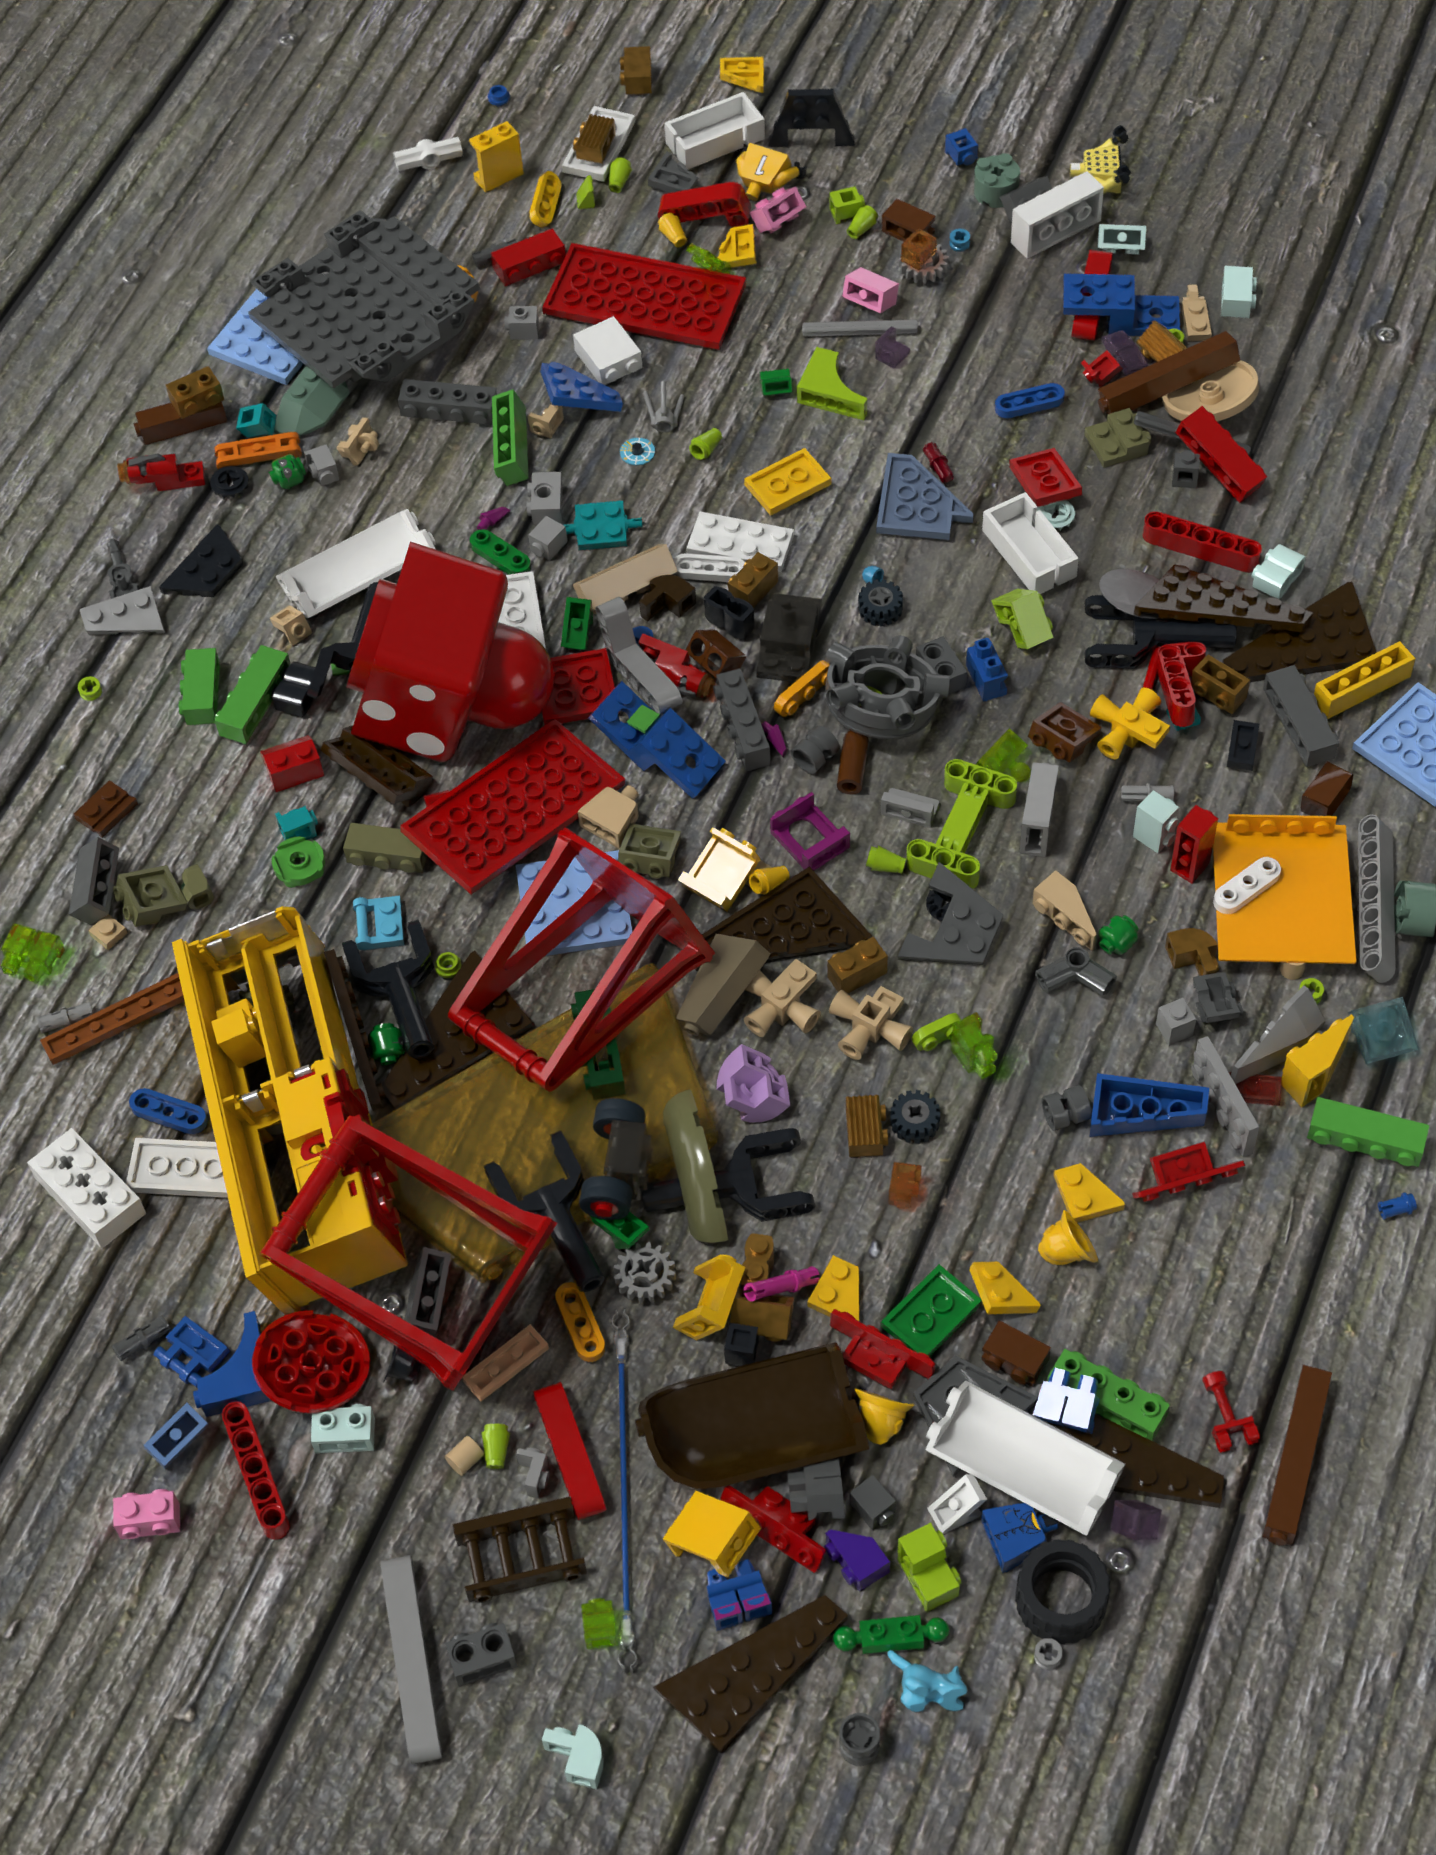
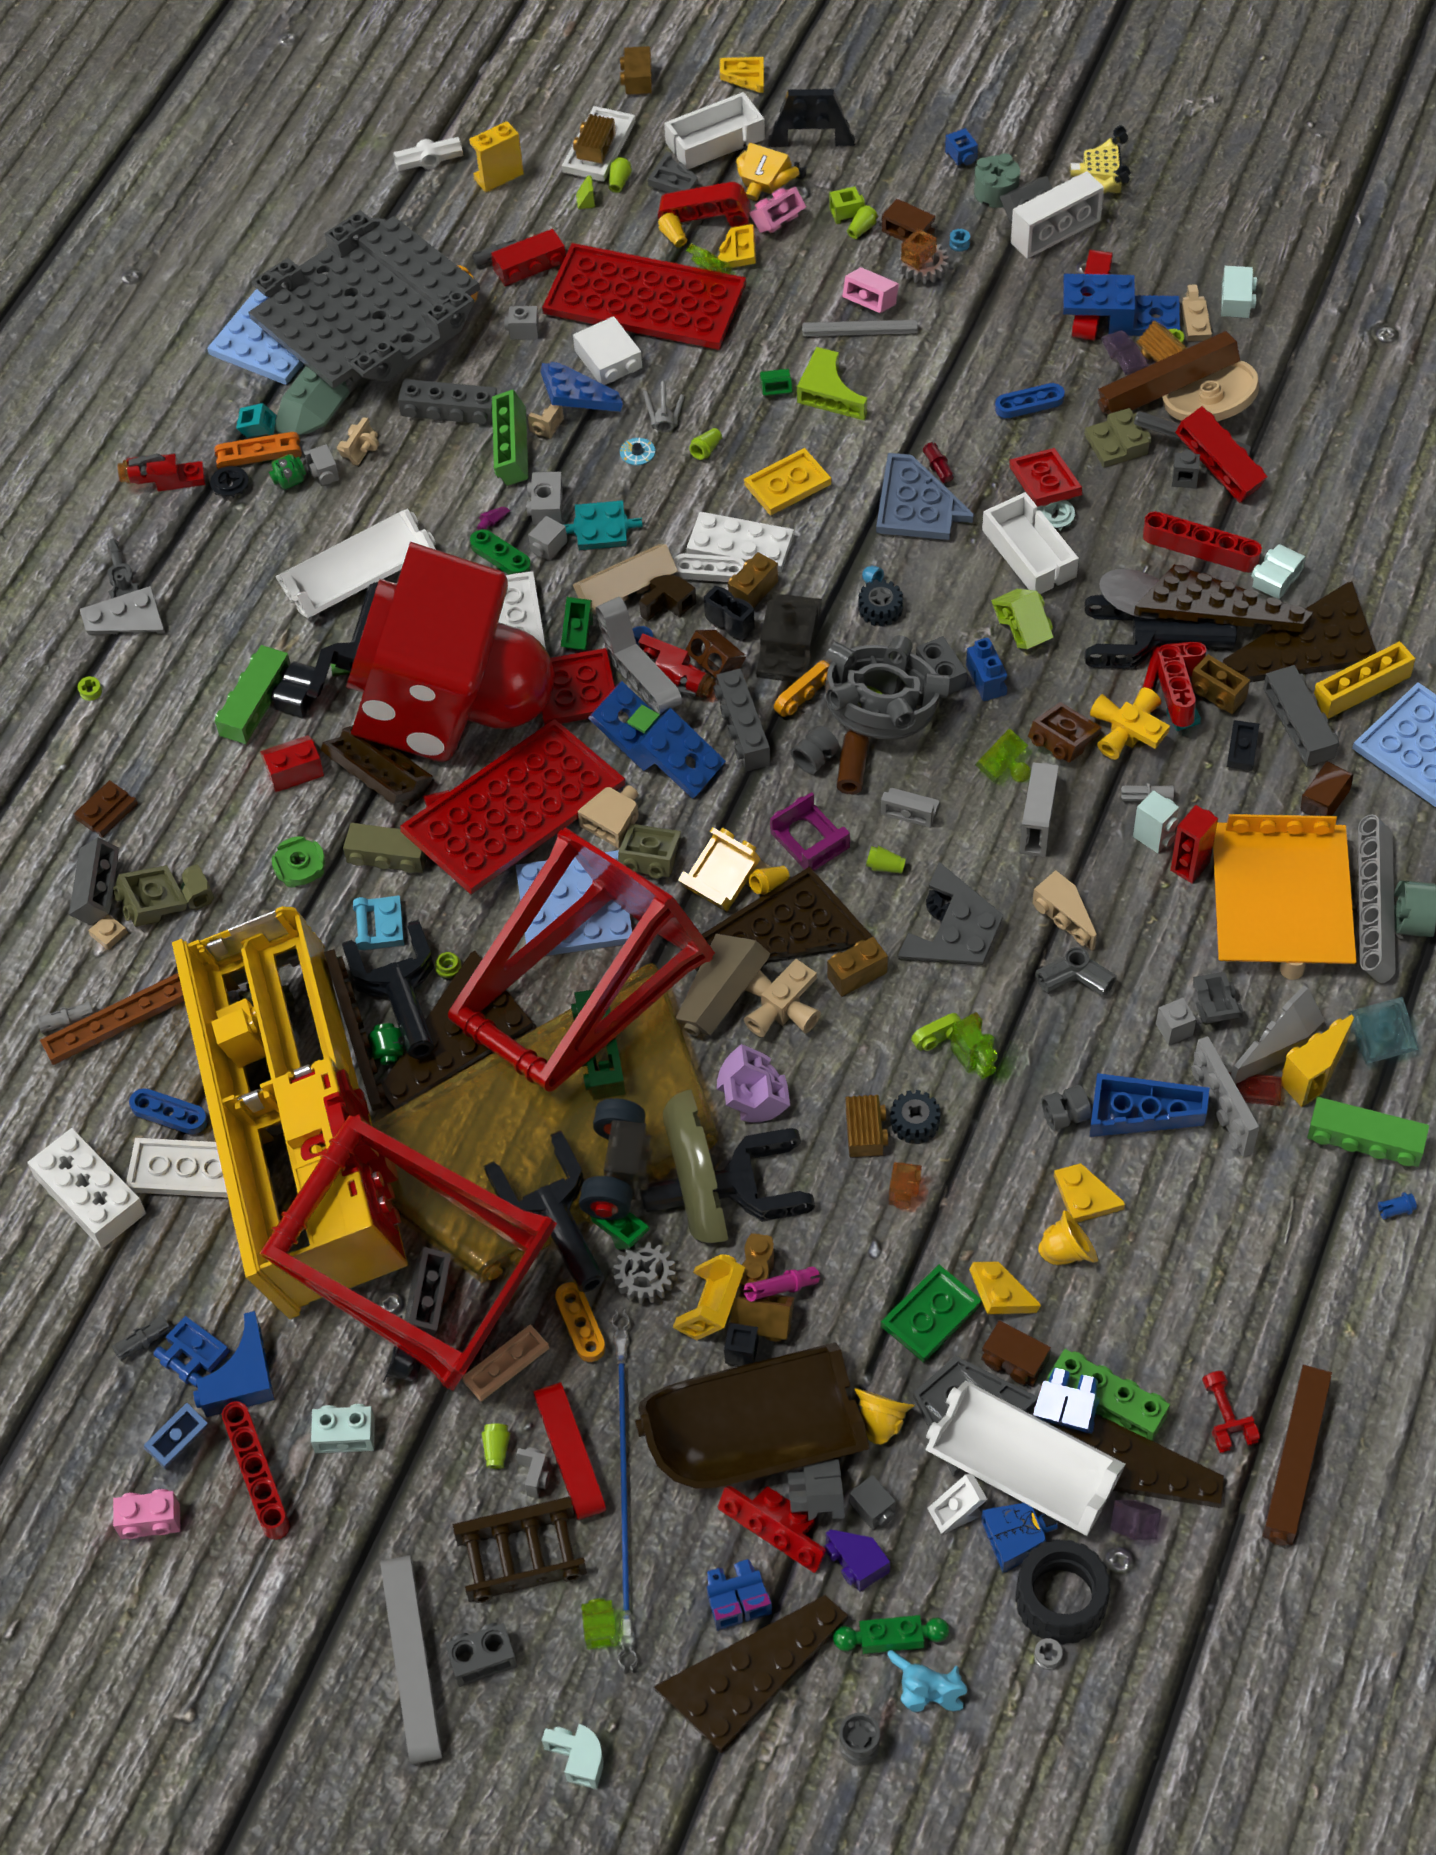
clear neon green hips [1,923,65,983] -> none
reddish brown brick [133,402,227,445] -> none
black wing [159,524,243,597] -> none
pearl gold brick [166,366,225,419] -> none
bright green brick [179,648,220,725] -> none
red brick [252,1310,370,1414] -> none
tan bracket [270,605,312,645] -> none
teal brick [275,806,318,840] -> none
tan piece [445,1436,484,1476] -> none
blue plate [488,85,510,106] -> none
yellow plate [529,171,561,228] -> none
yellow panel [663,1491,761,1577] -> none
magenta bar [761,721,788,757] -> none
yellow wing [807,1255,859,1321] -> none
tan brick [829,986,913,1060] -> none
red bracket [830,1309,935,1389] -> none
clear purple panel [875,326,910,369] -> none
lime brick [897,1523,961,1612] -> none
lime beam [906,759,1017,889] -> none
red bracket [1081,350,1123,388] -> none
light aqua brick [1097,224,1146,254] -> none
green head [1098,915,1139,955] -> none
red bracket [1132,1142,1245,1202] -> none
pearl gold brick [1165,928,1219,976] -> none
white plate [1213,857,1281,914] -> none
lime bush [1298,978,1324,1004] -> none

